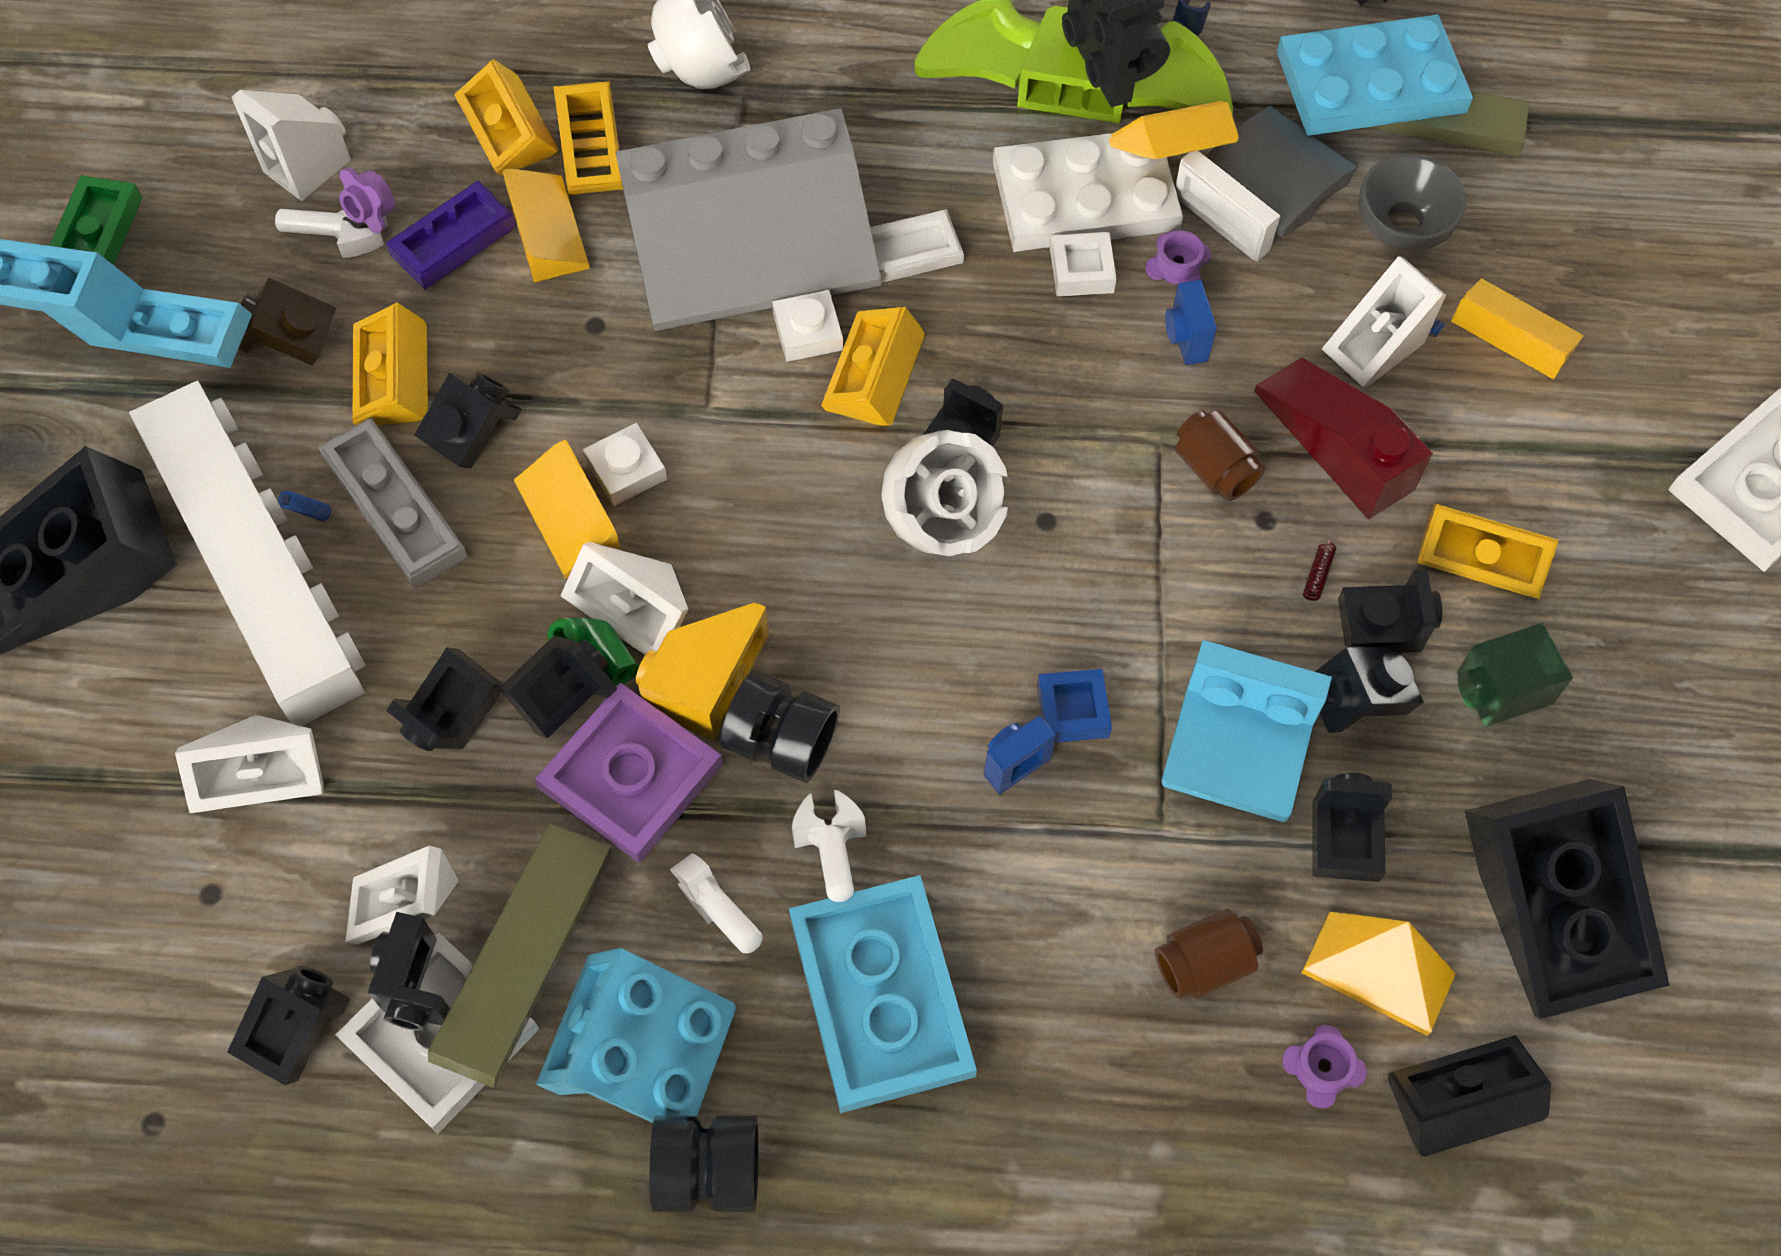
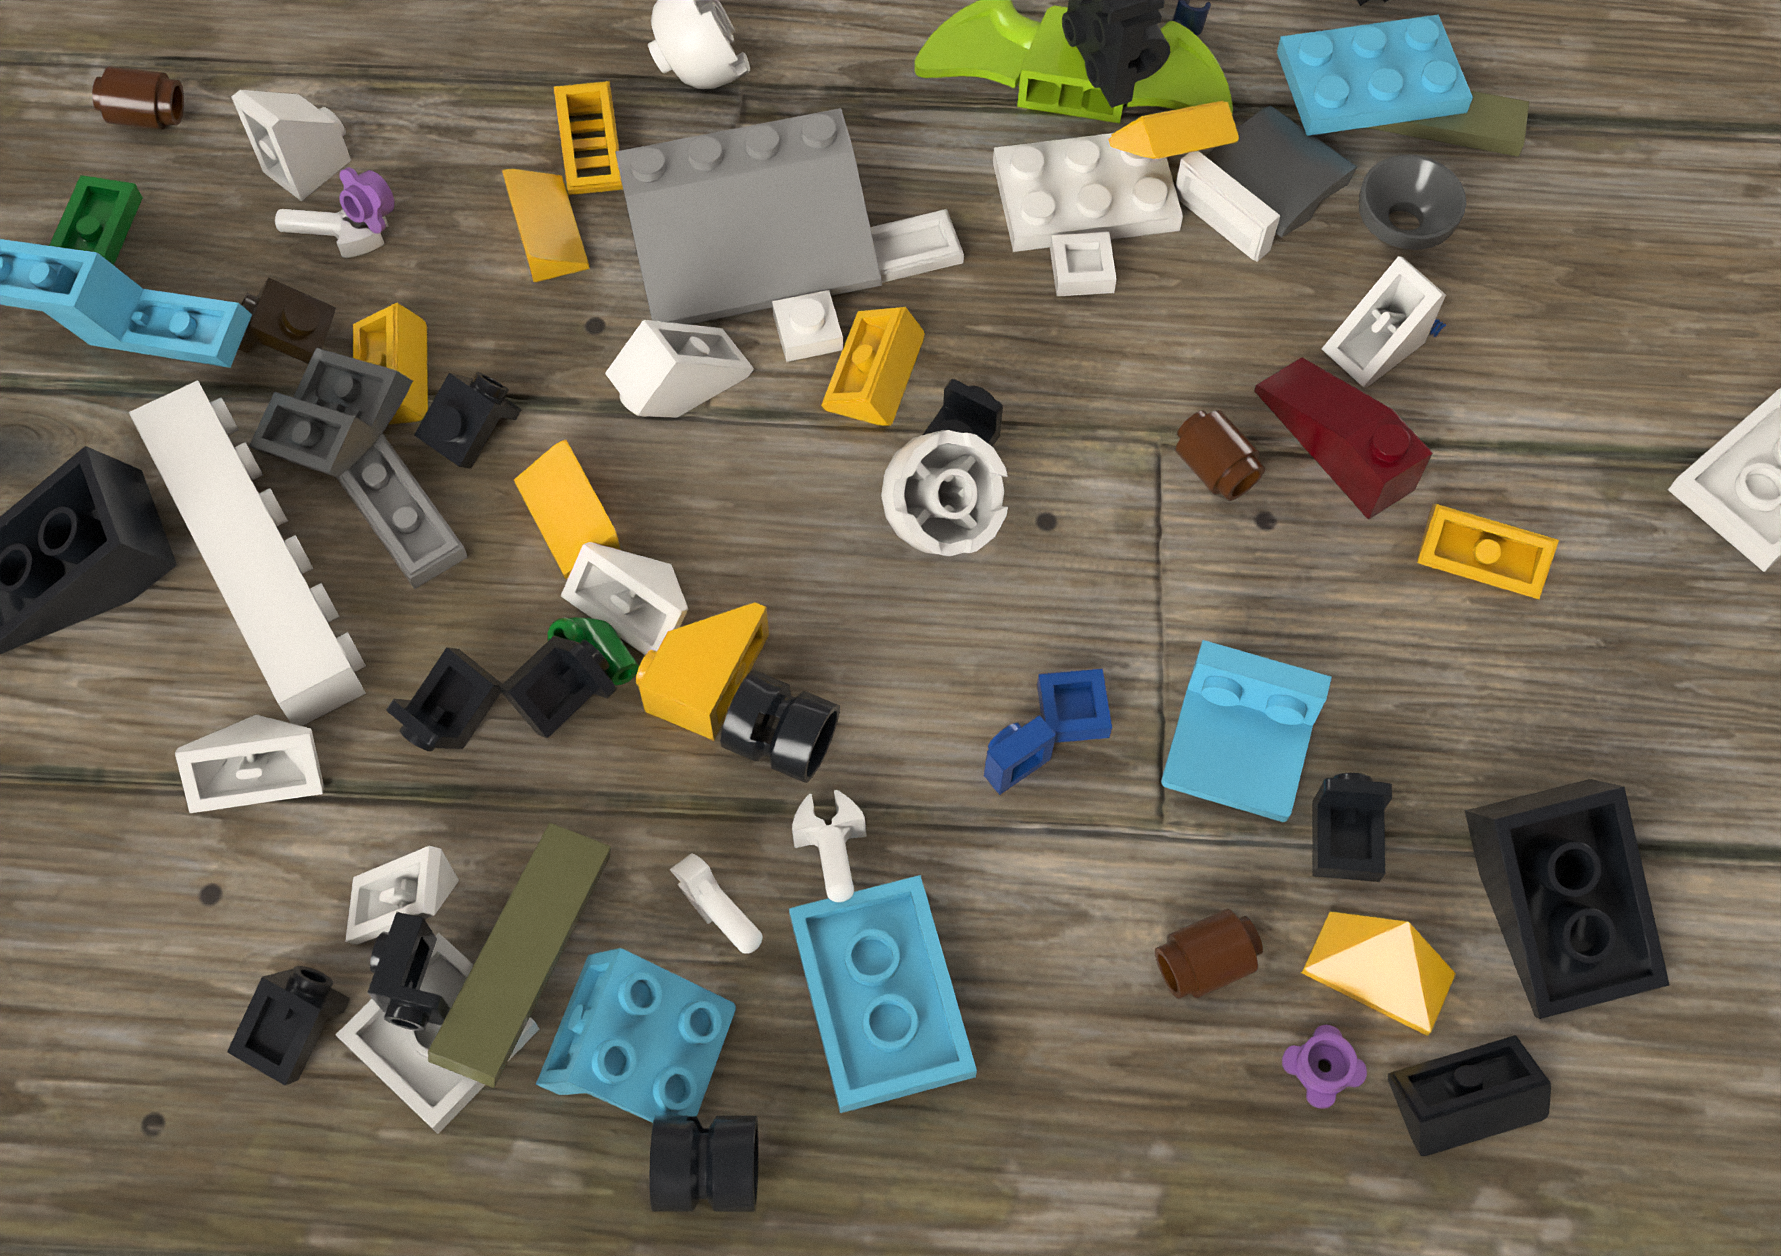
blue leg [278,490,331,521] -> none
dark purple plate [386,180,517,290] -> none
yellow slope [454,59,559,176] -> none
medium lavender plate [535,683,723,864] -> none
white plate [583,423,667,507] -> none
medium lavender plate [1145,230,1211,284] -> none
blue plate [1165,280,1217,365] -> none
dark red leg [1302,541,1337,601] -> none
black bracket [1315,647,1424,733] -> none
black bracket [1338,569,1443,653] -> none
yellow slope [1451,278,1584,380] -> none
clear green brick [1456,622,1573,727] -> none
none -> reddish brown brick [92,66,184,130]
none -> dark grey slope [249,348,413,478]
none -> white slope [605,320,754,418]

